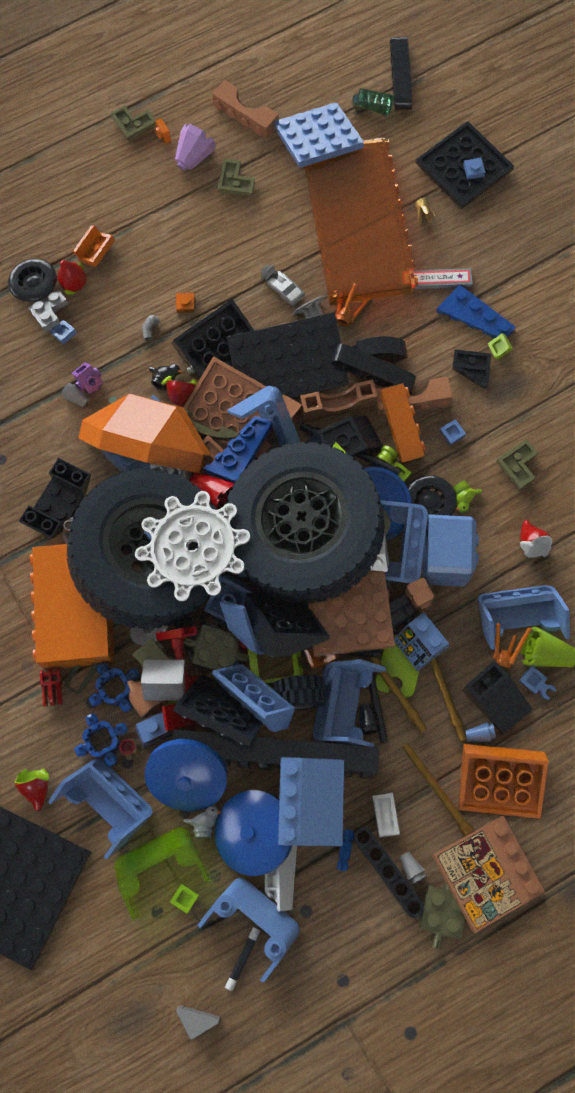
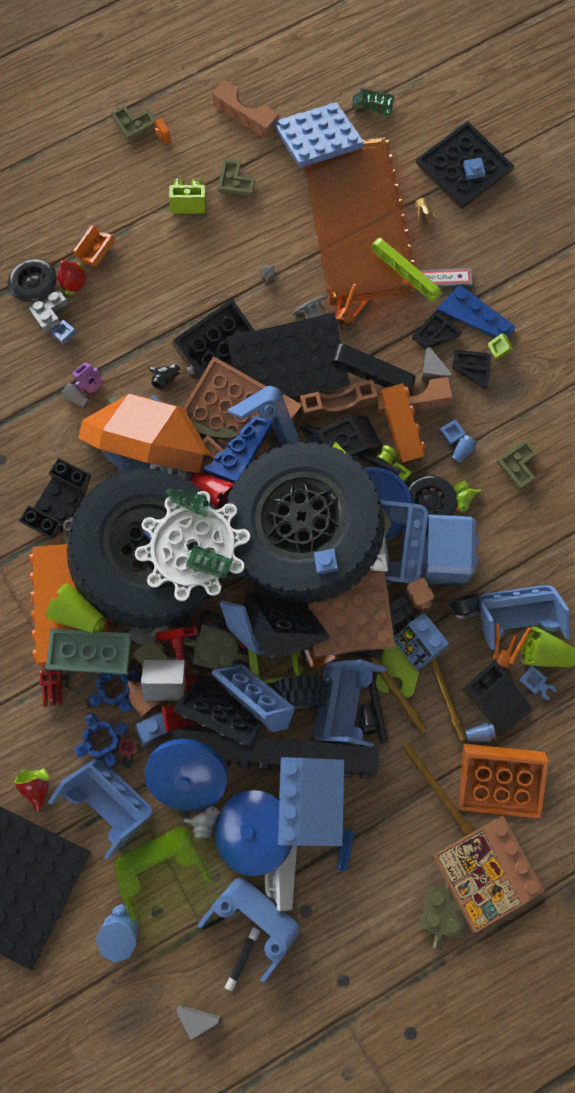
light grey arm [142,315,160,341] -> none
red hat [161,376,197,407] -> none
lime plate [170,884,199,914] -> none
lavender cone [175,124,216,171] -> none
orange plate [176,293,195,313] -> none
medium blue slope [204,574,260,622] -> none
slope [266,271,305,306] -> none
black arch [352,336,408,364] -> none
black beam [354,827,424,918] -> none
white plate [372,793,400,838] -> none
black beam [390,36,412,110] -> none
light grey cone [399,852,427,885] -> none
hat [520,520,552,558] -> none
none -> sand green plate [45,629,132,675]
none -> lime cone [46,583,105,634]
none -> medium blue piece [95,904,138,963]
none -> clear green slope [166,489,209,517]
none -> lime brick [169,179,206,214]
none -> clear green slope [186,545,233,579]
none -> medium blue plate [314,549,339,575]
none -> lime beam [371,238,442,302]
none -> black wing [412,311,463,349]
none -> light grey slope [421,347,452,382]
none -> black piece [436,593,483,619]
none -> medium blue cone [451,435,477,464]

